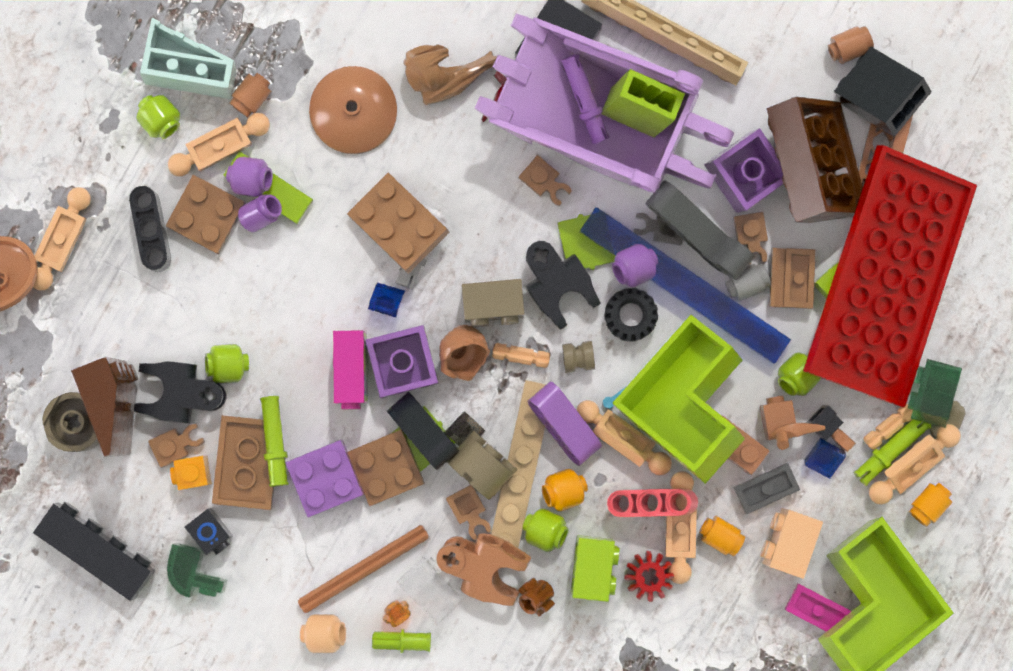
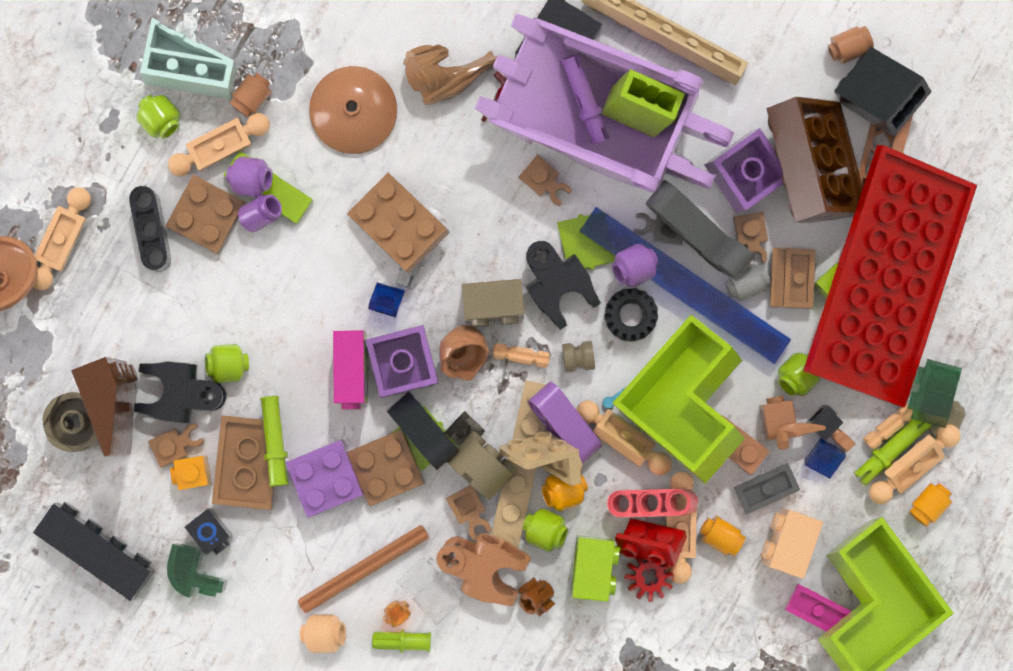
none -> tan bracket [499,431,582,486]
none -> red bracket [615,518,687,566]

